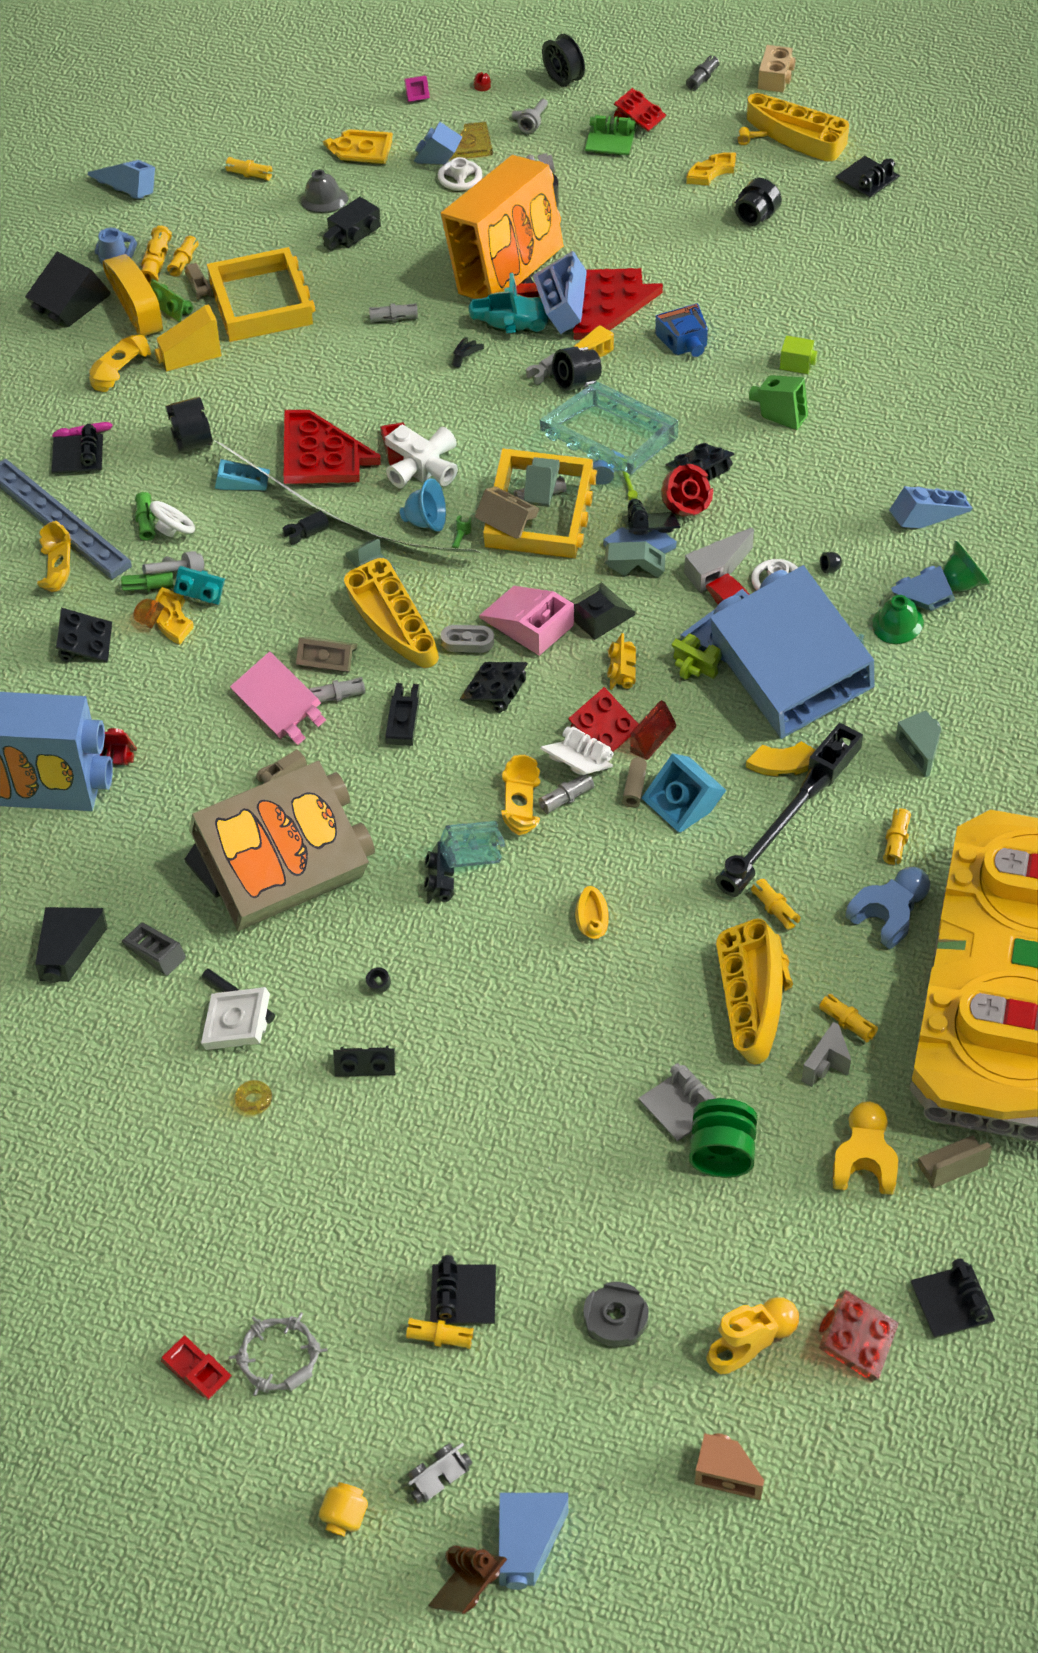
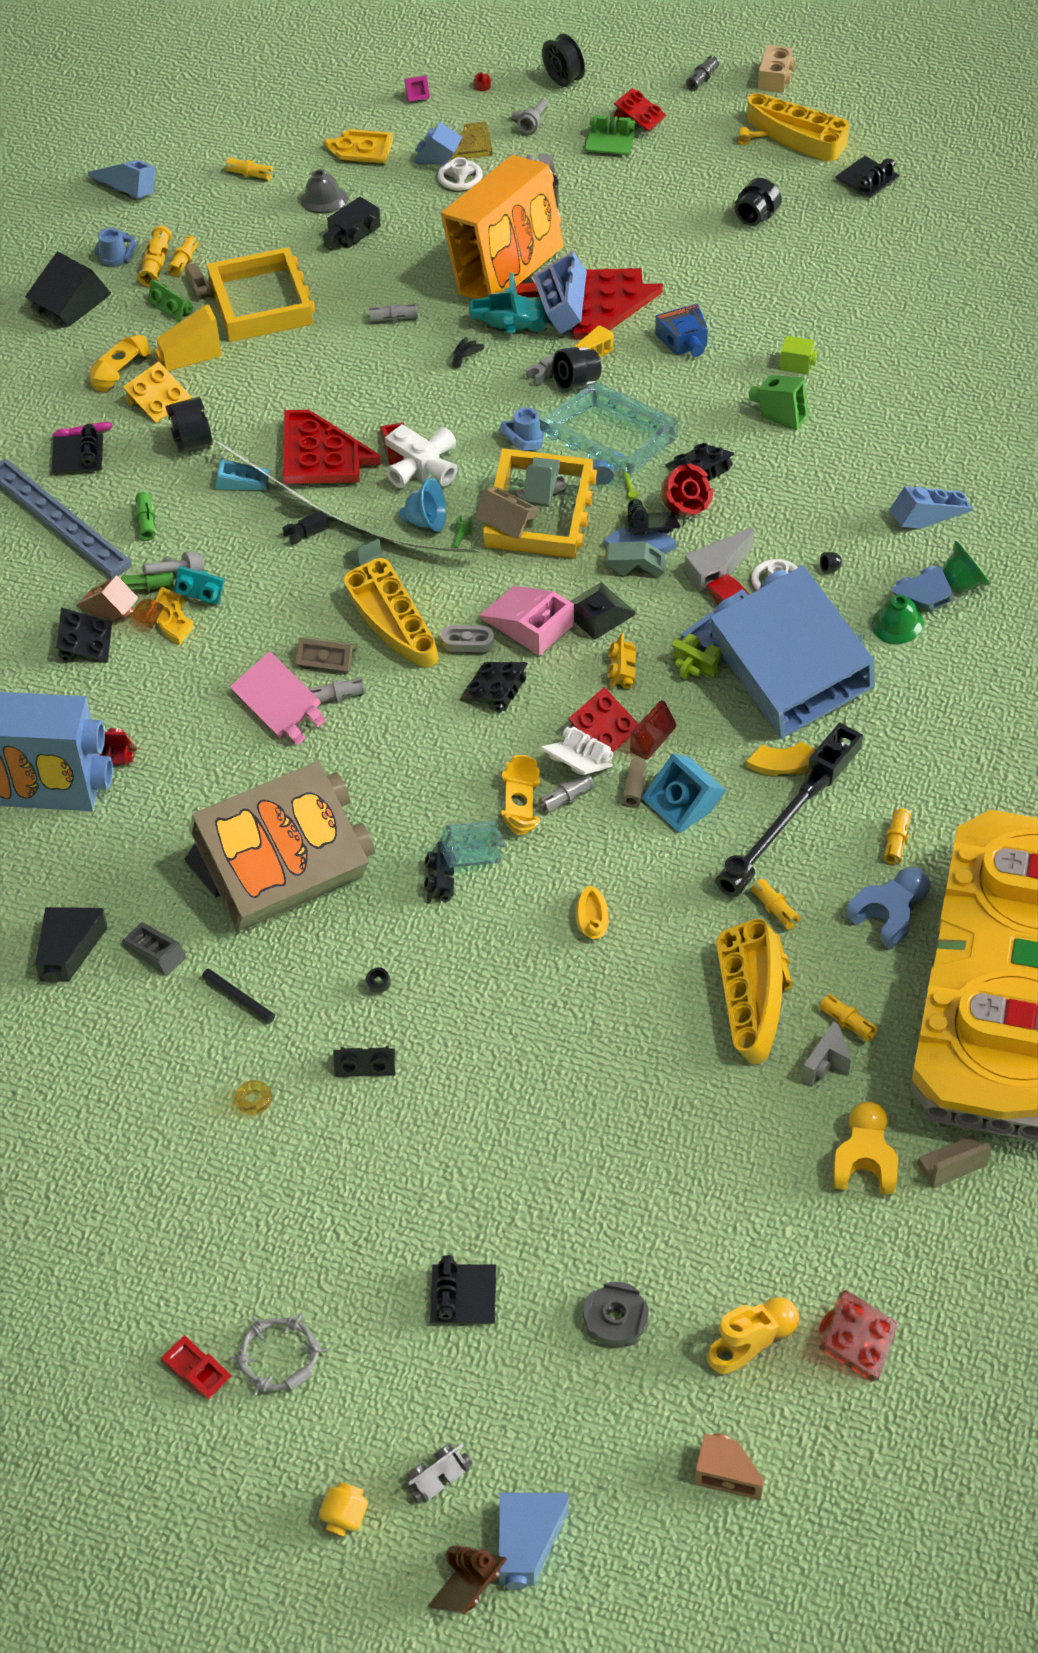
yellow piece [37,521,71,592] -> none
yellow beam [102,254,163,336] -> none
white piece [150,501,195,537] -> none
white hinge [201,987,270,1050] -> none
dark tan bar [256,749,307,783] -> none
black hinge [385,683,420,746] -> none
yellow pin [406,1318,474,1349] -> none
light grey hinge [638,1063,715,1141] -> none
yellow tile [686,152,736,186] -> none
green wheel [689,1098,758,1178] -> none
sand green slope [895,710,941,777] -> none
black hinge [910,1258,995,1338] -> none
none -> nougat slope [77,575,138,621]
none -> yellow hinge [123,362,191,424]
none -> medium blue piece [499,407,543,451]

